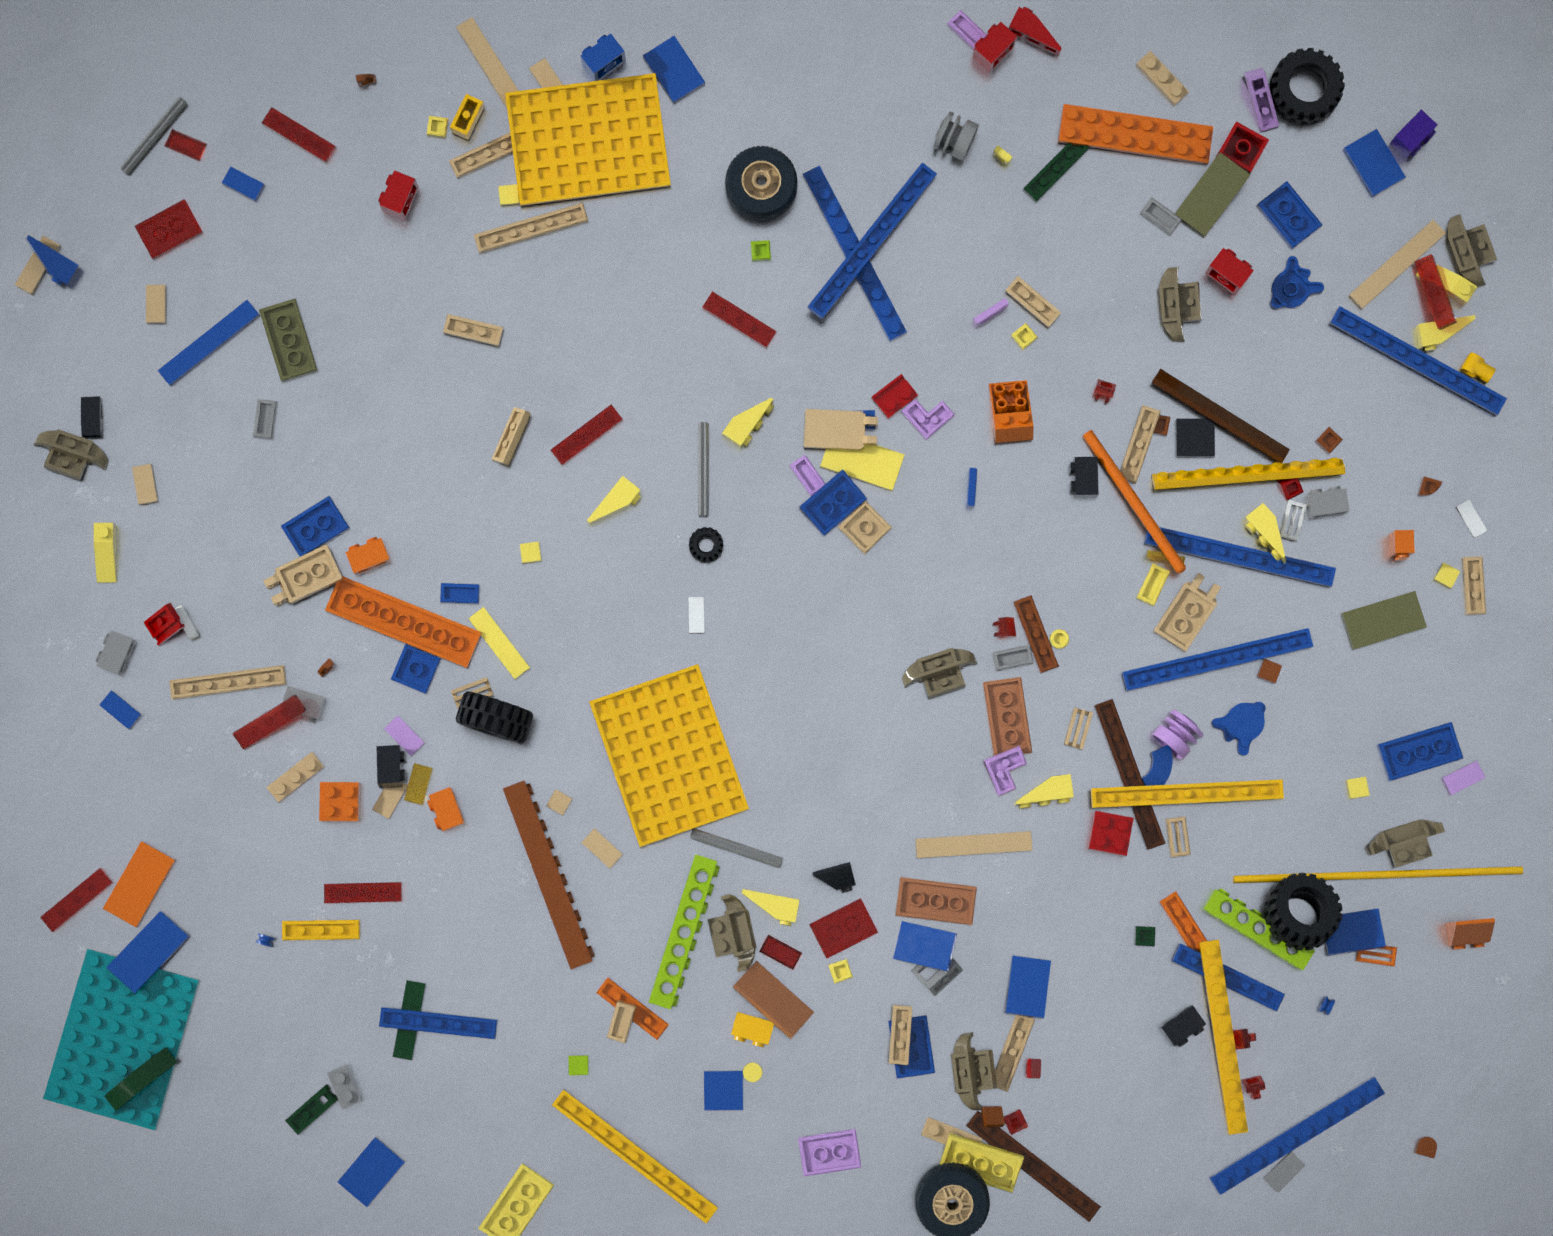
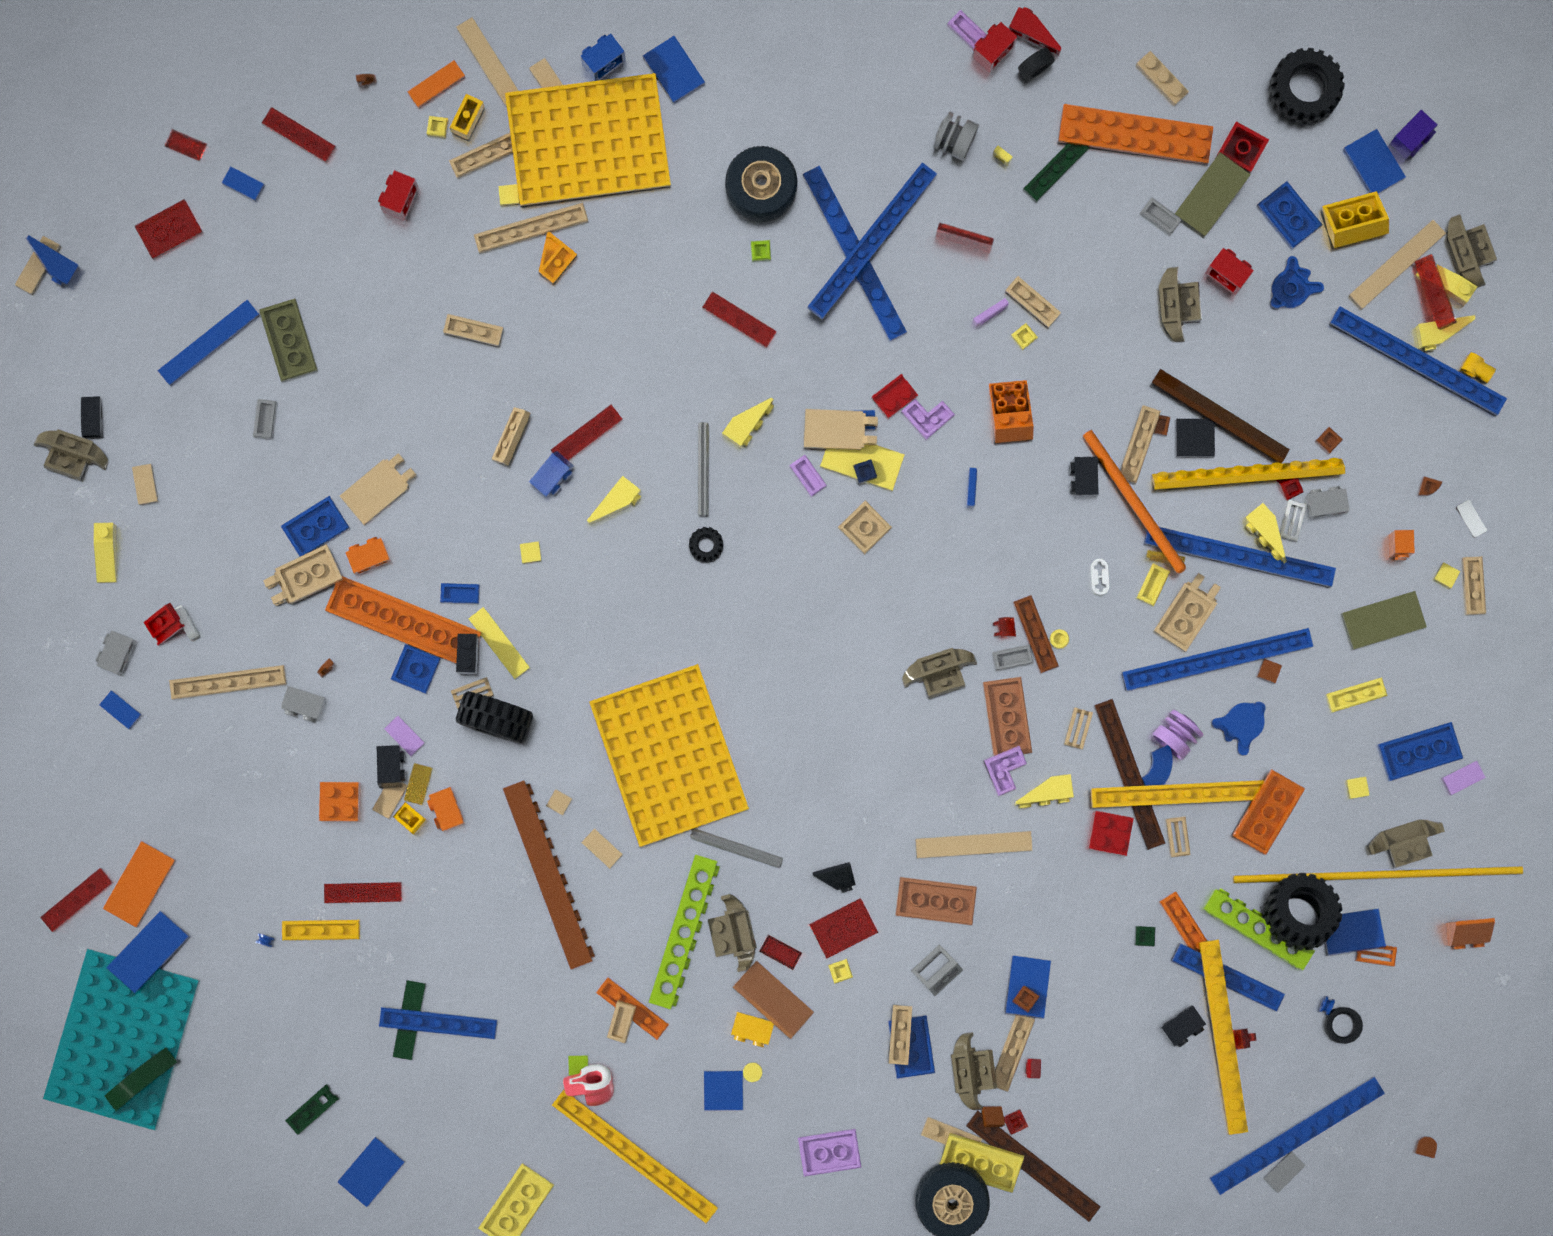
light grey axle [120,97,187,174] -> none
tan tile [146,285,166,324] -> none
clear red tile [232,694,306,749] -> none
tan plate [266,752,324,803] -> none
light grey brick [327,1065,362,1109] -> none
white sticker [688,597,704,633] -> none
light yellow slope [742,889,799,926] -> none
blue tile [799,469,867,536] -> none
blue tile [893,921,958,972] -> none
clear red tile [1094,379,1116,403] -> none
clear red tile [1242,1075,1266,1100] -> none
lavender slope [1244,67,1279,131] -> none
none -> tan tile [340,453,417,526]
none -> yellow slope [393,802,428,836]
none -> orange tile [407,60,465,108]
none -> black brick [456,633,479,675]
none -> brick [529,451,574,496]
none -> light orange wing [538,231,577,284]
none -> coral piece [563,1064,614,1106]
none -> dark blue tile [853,459,877,484]
none -> clear red tile [936,223,994,253]
none -> dark orange tile [1012,986,1040,1013]
none -> black tyre [1018,48,1055,80]
none -> white beam [1090,559,1109,596]
none -> orange tile [1232,769,1305,855]
none -> yellow slope [1322,191,1389,248]
none -> black tyre [1325,1007,1363,1044]
none -> light yellow tile [1326,677,1388,713]

